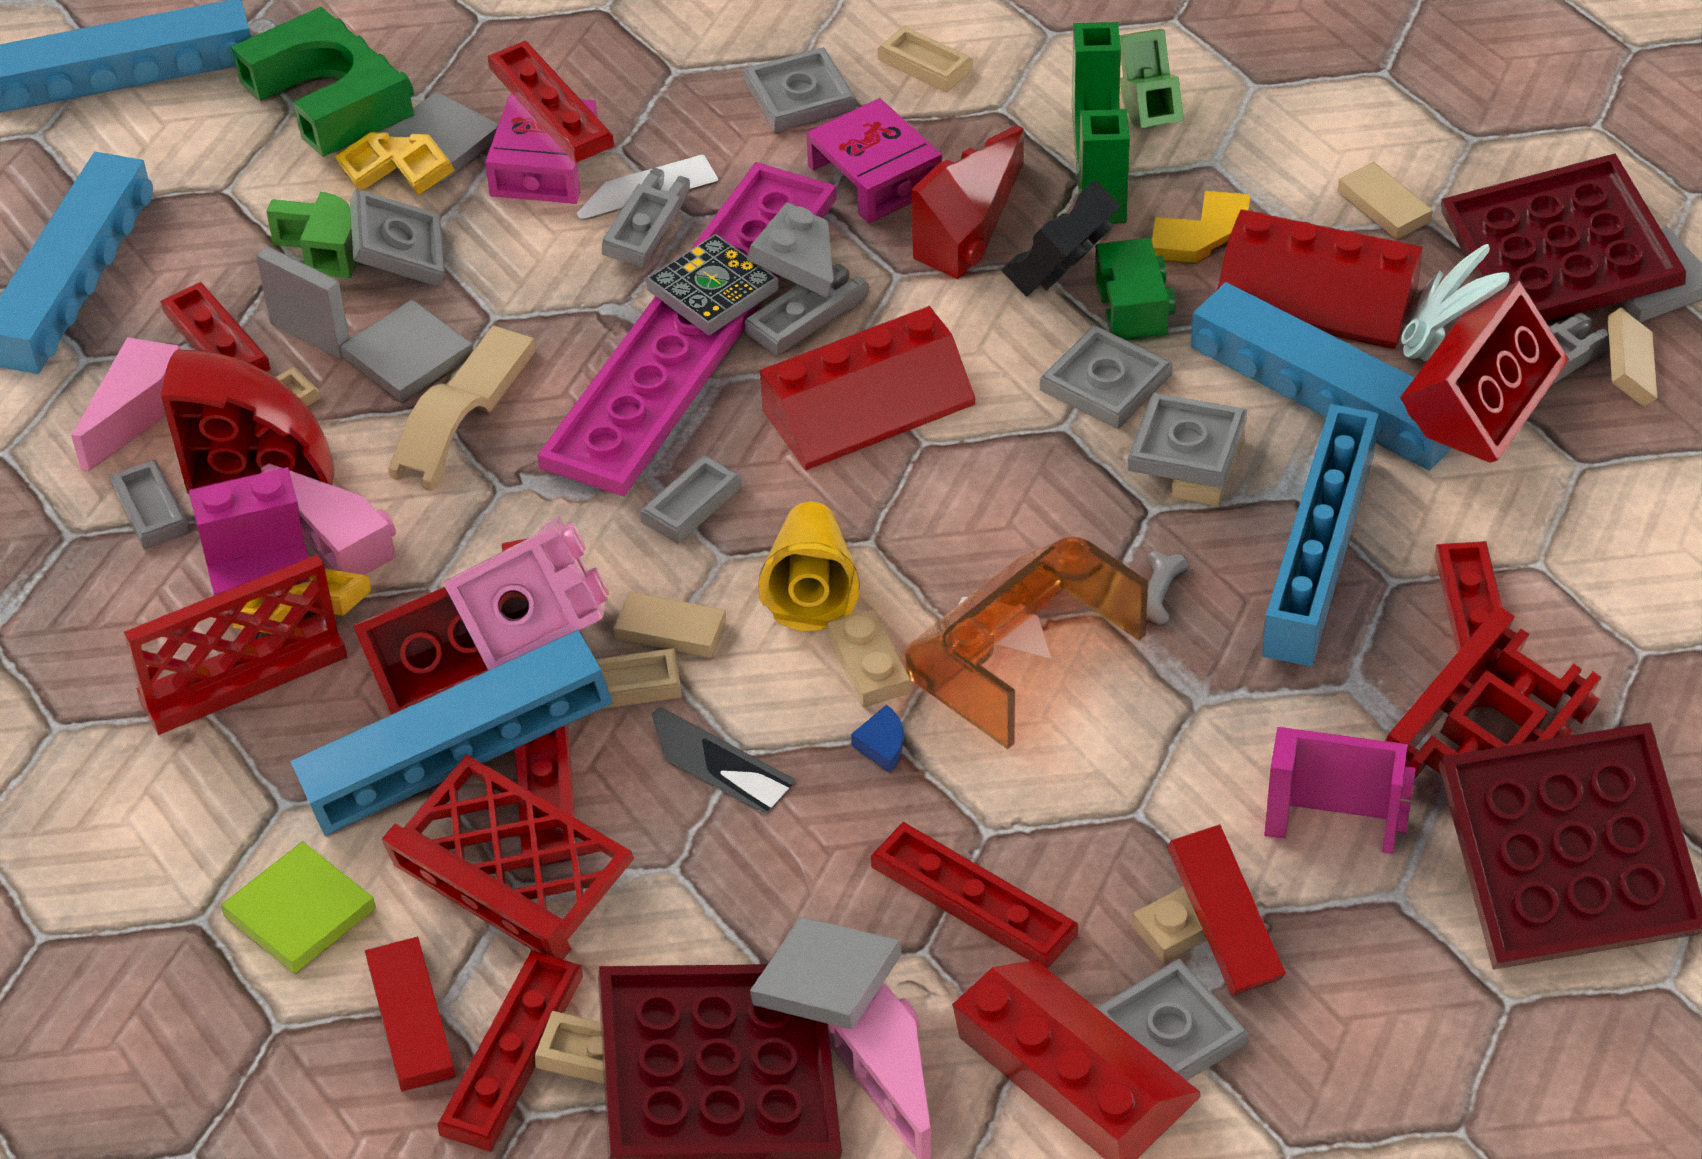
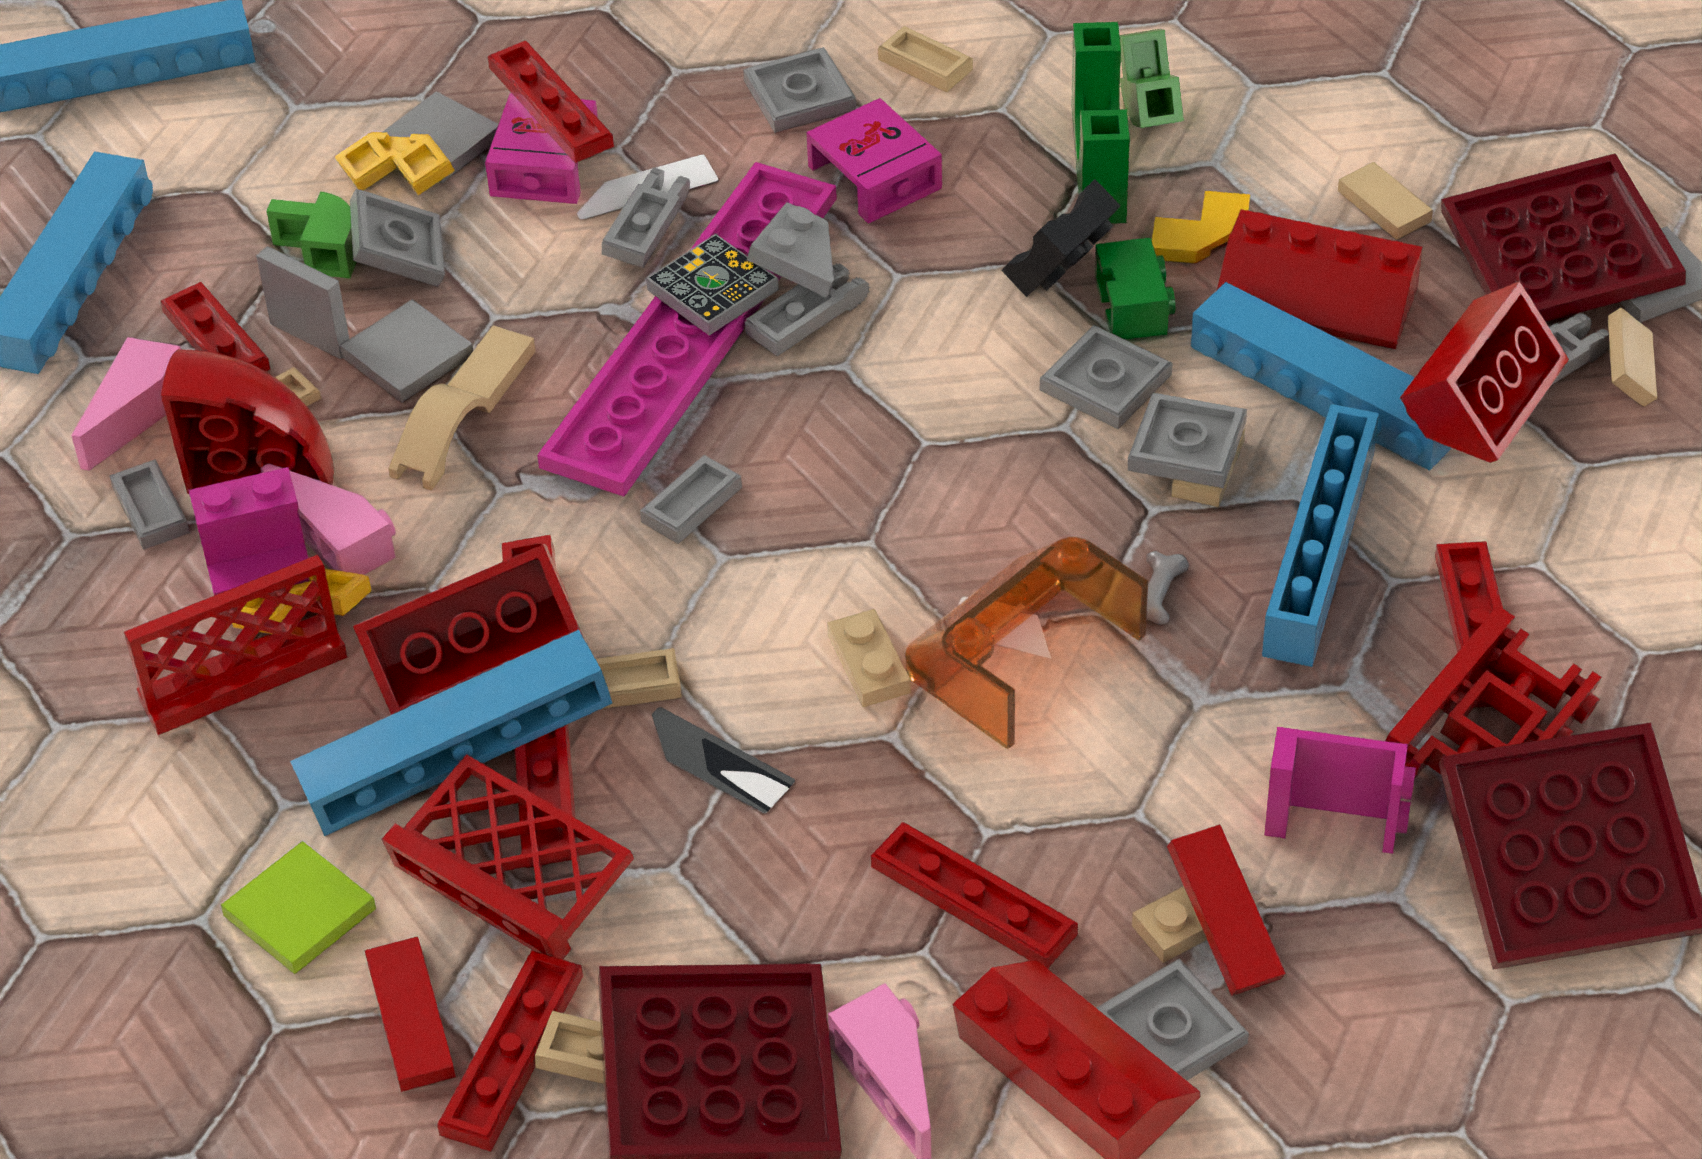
green arch [231,7,414,157] -> none
bright pink bracket [443,516,609,670] -> none
tan tile [614,592,726,658] -> none
light grey tile [750,917,902,1030] -> none
yellow cone [758,501,860,631] -> none
red slope [760,306,975,471] -> none
blue tile [851,705,903,773] -> none
red wedge [911,125,1024,279] -> none
light aqua plant [1401,244,1510,361] -> none

